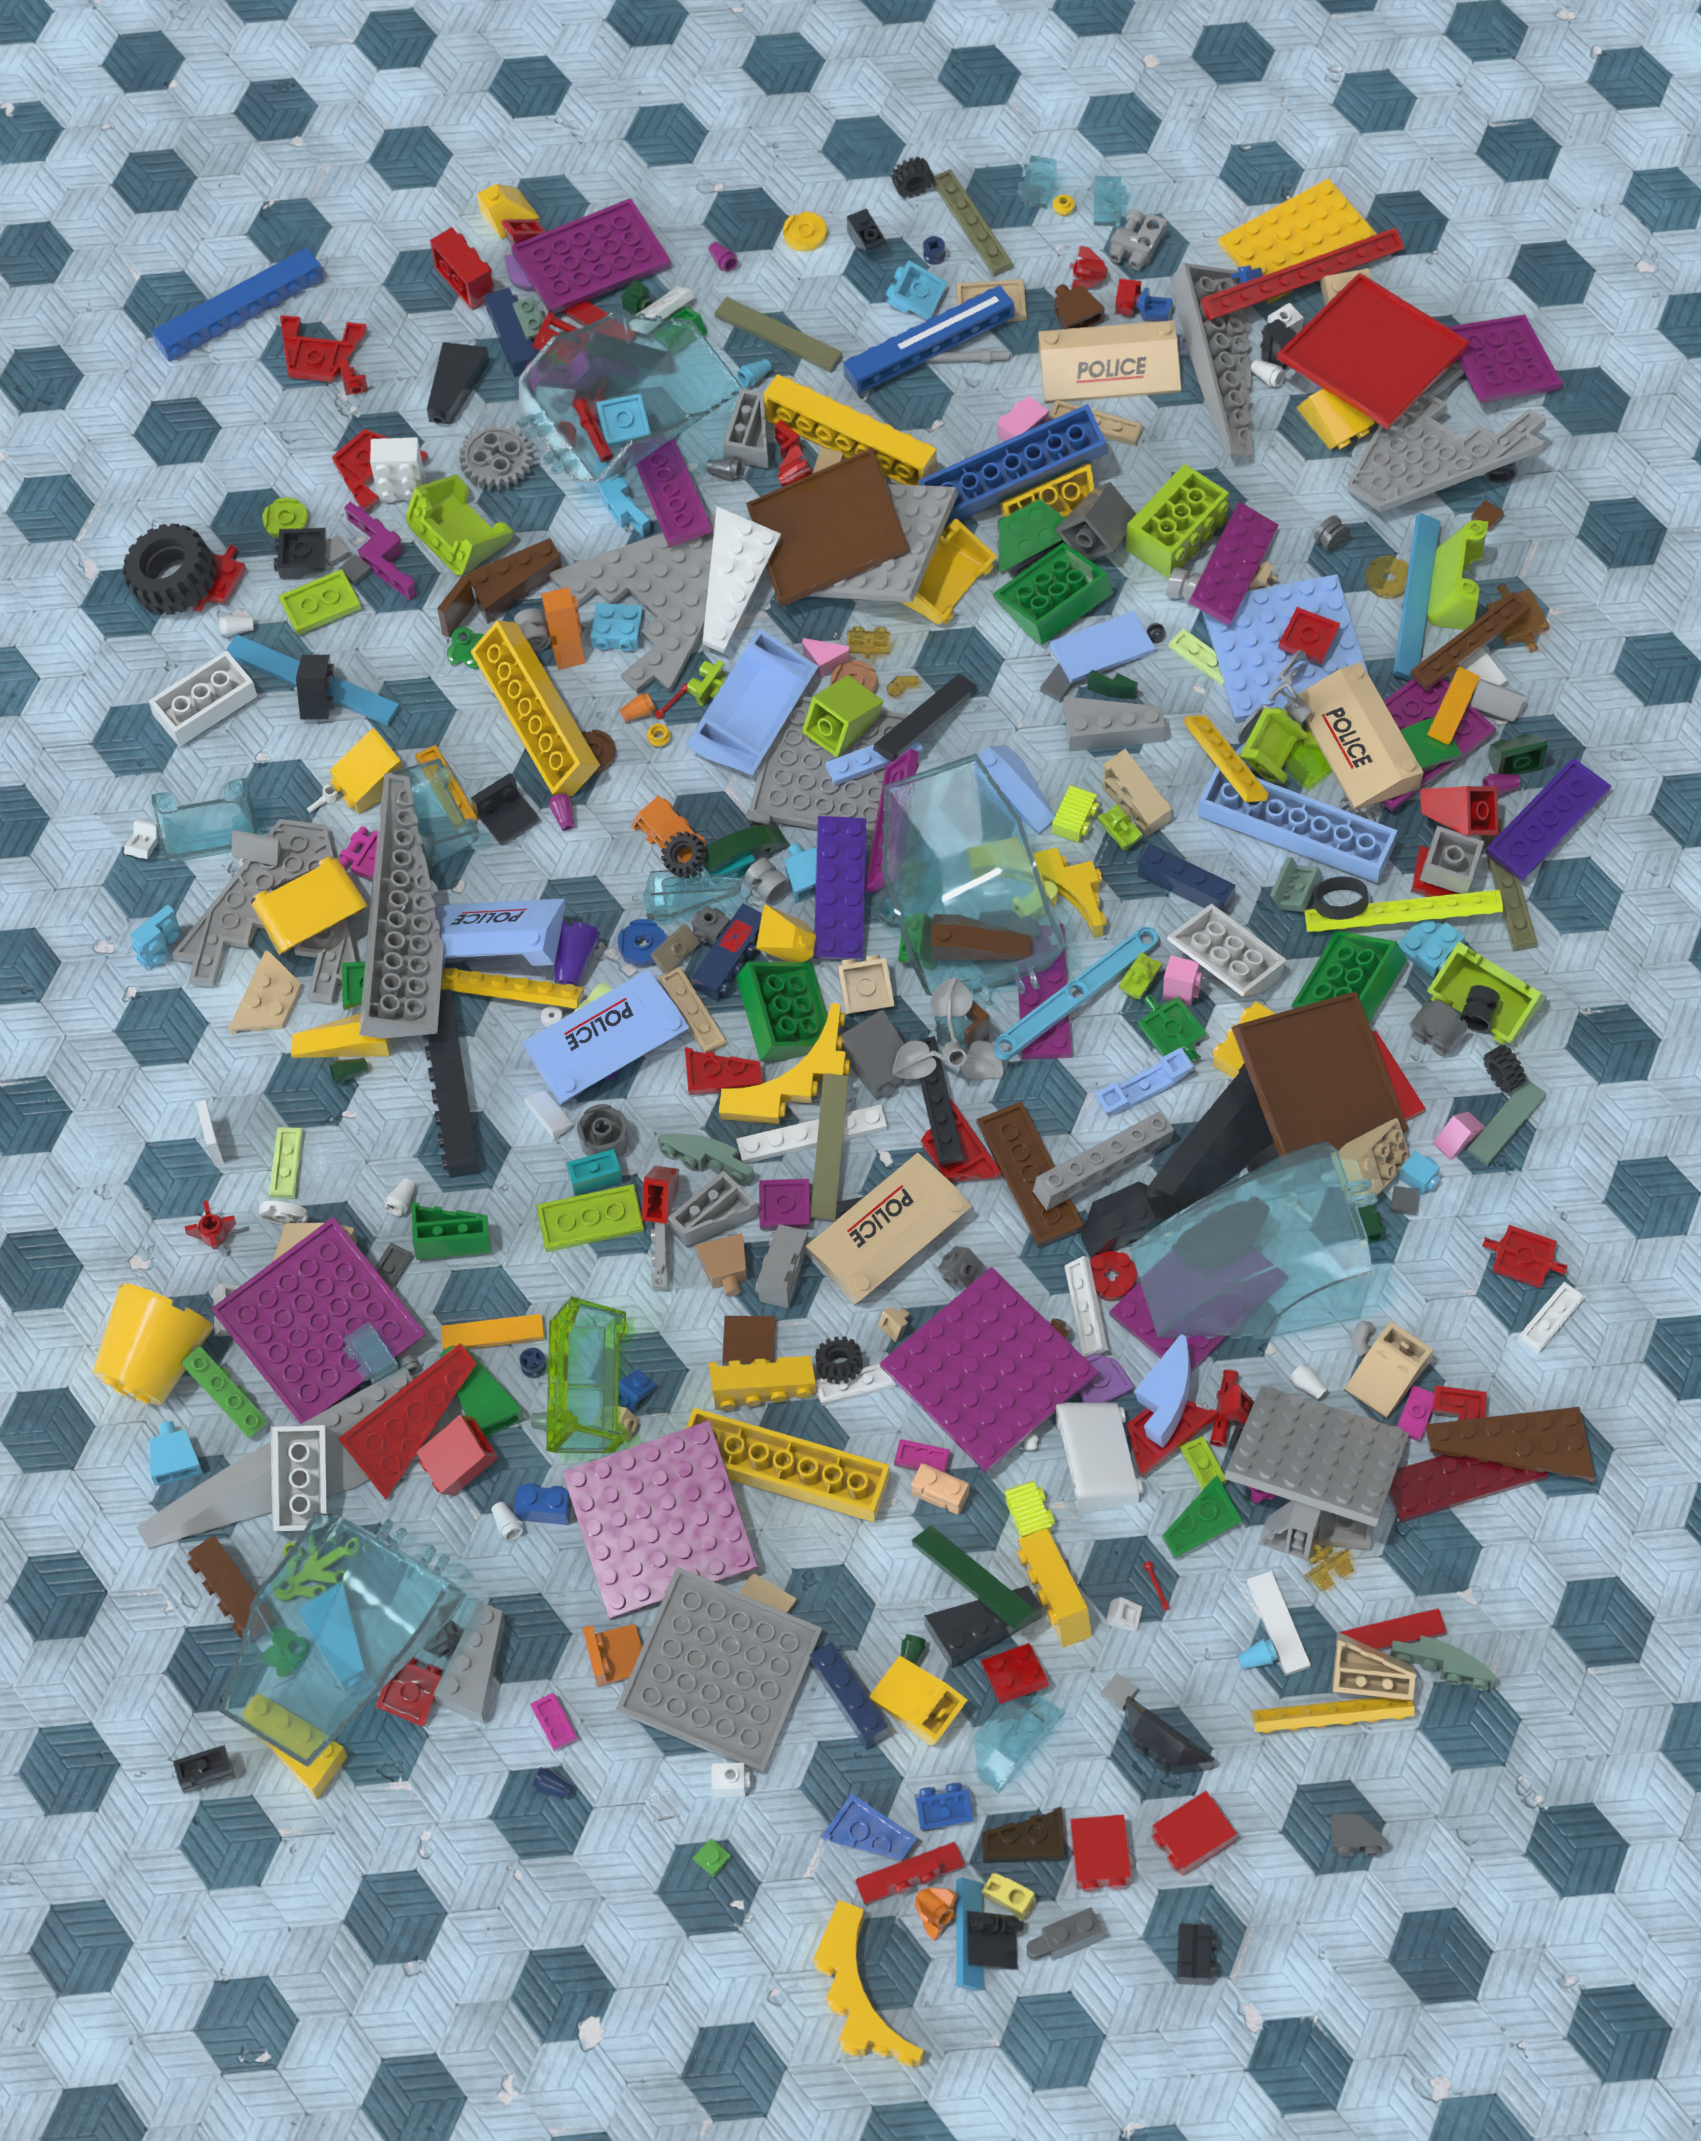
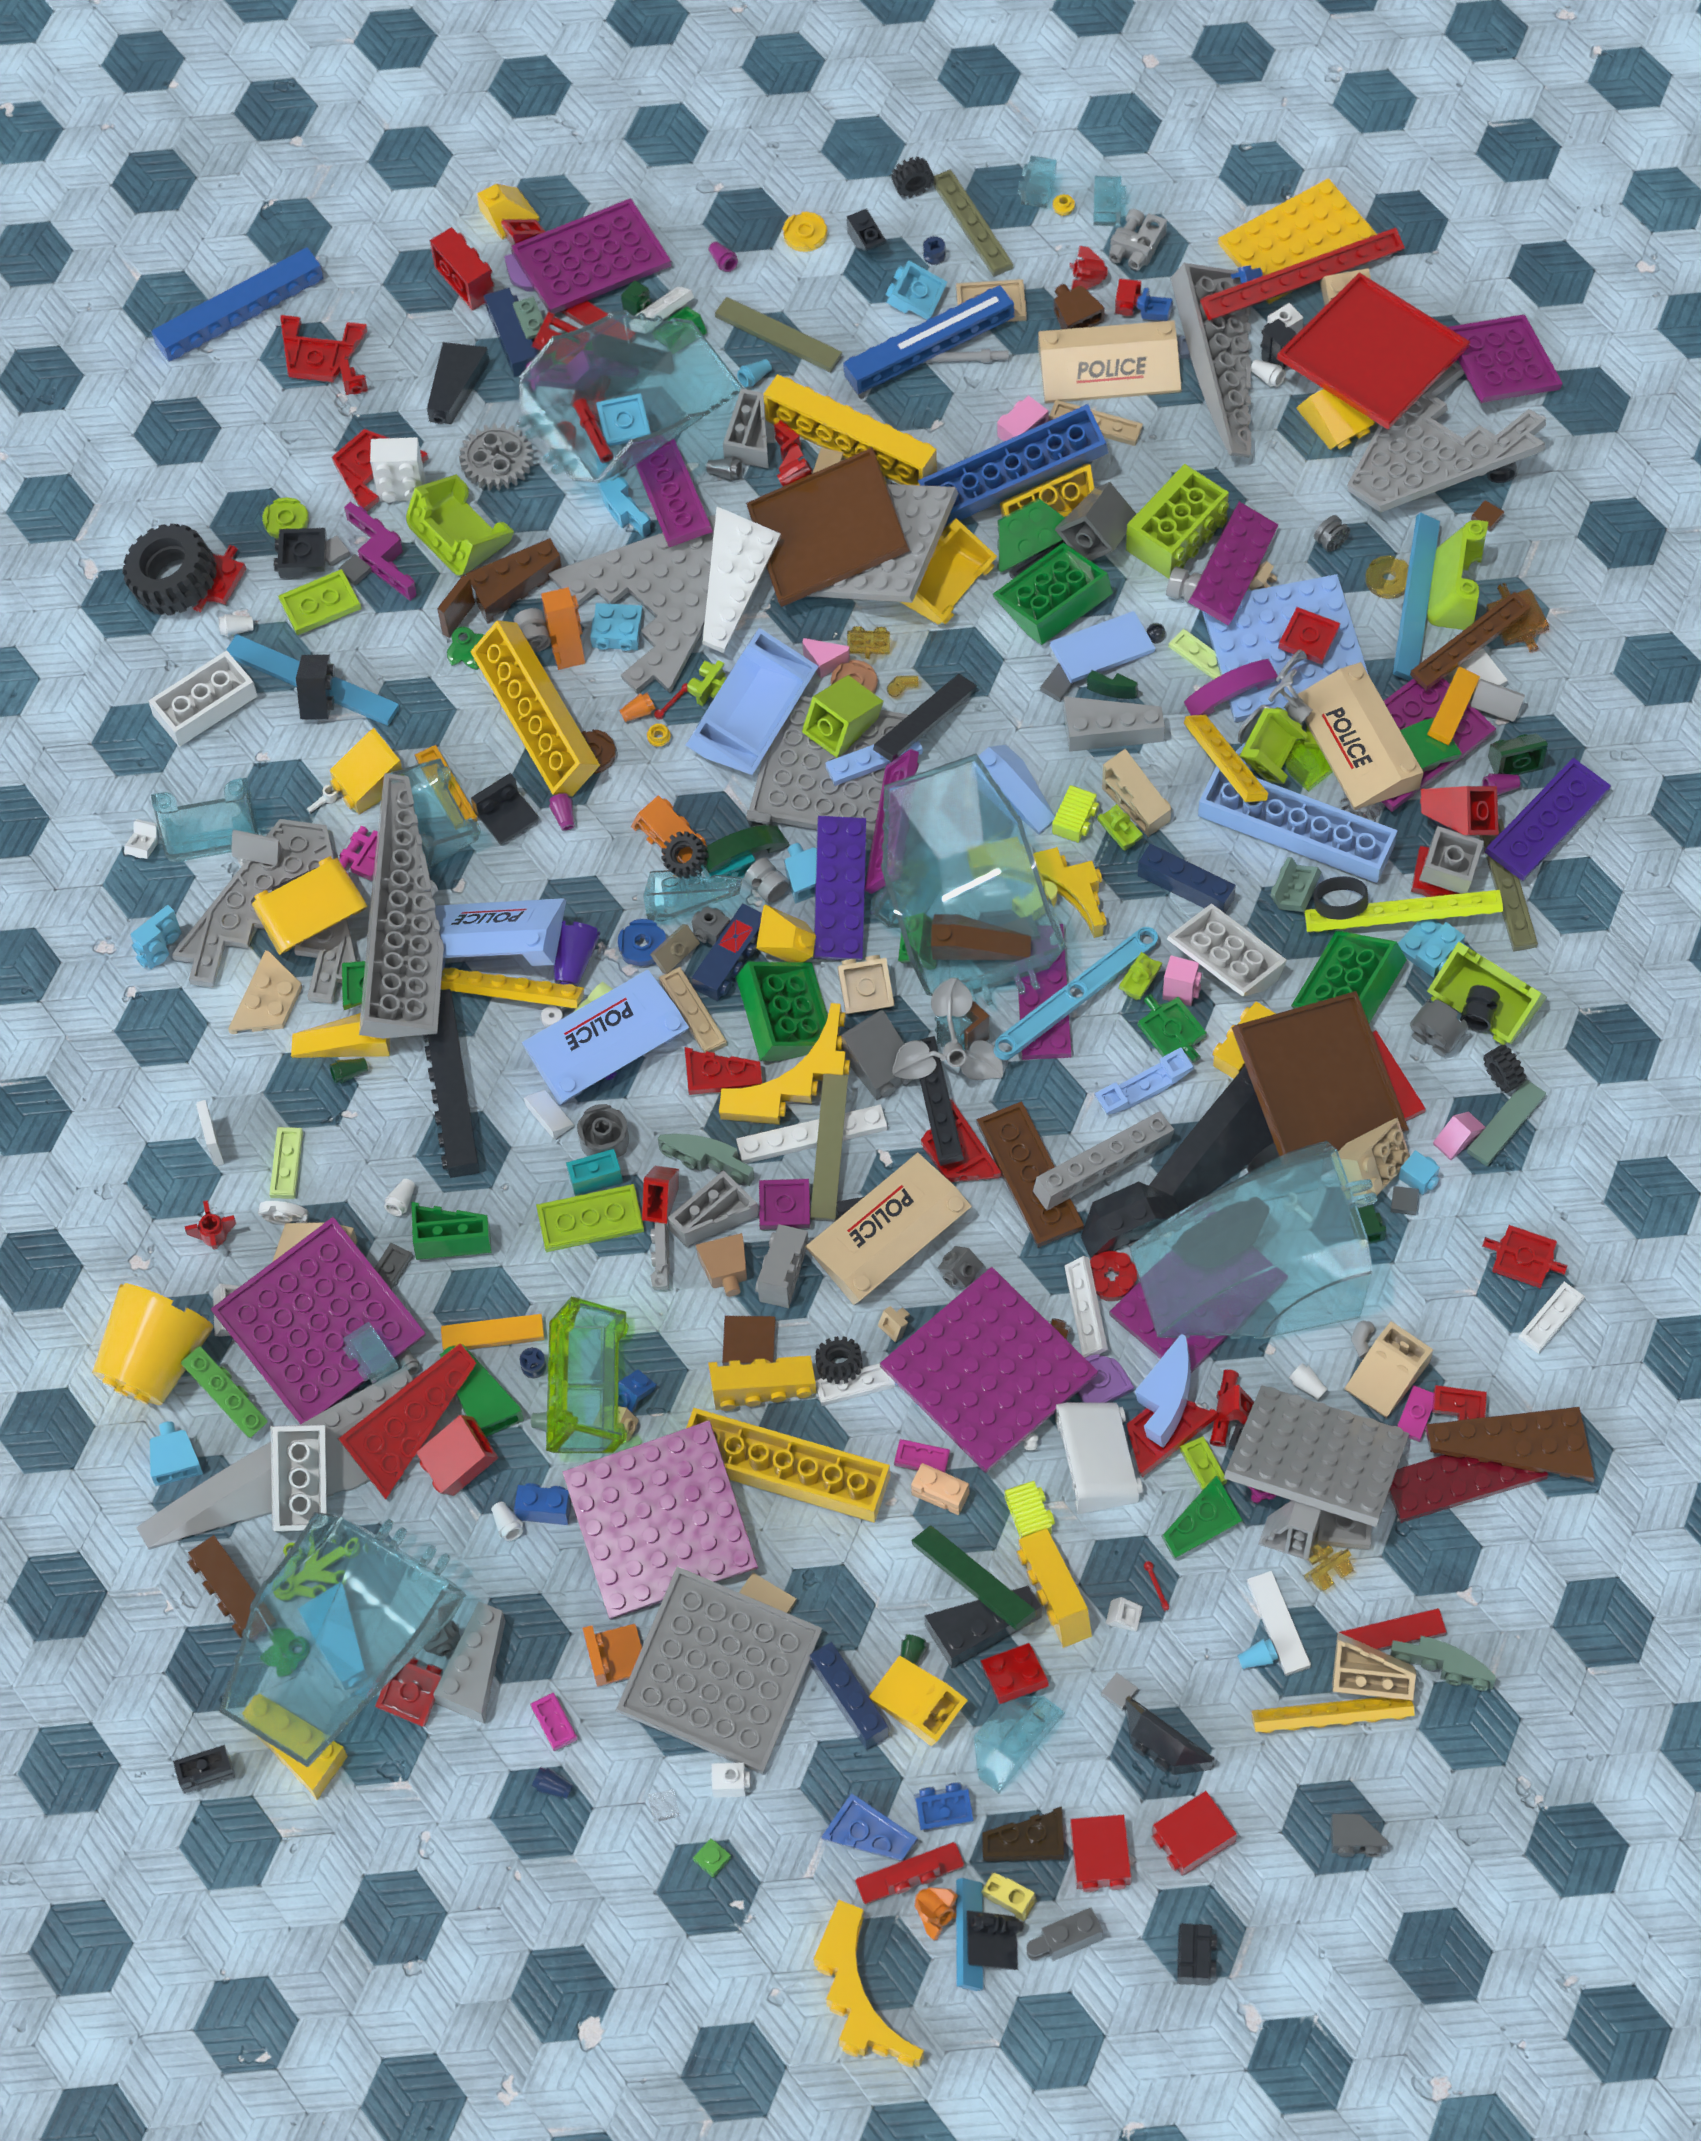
none -> magenta slope [1184,659,1278,716]

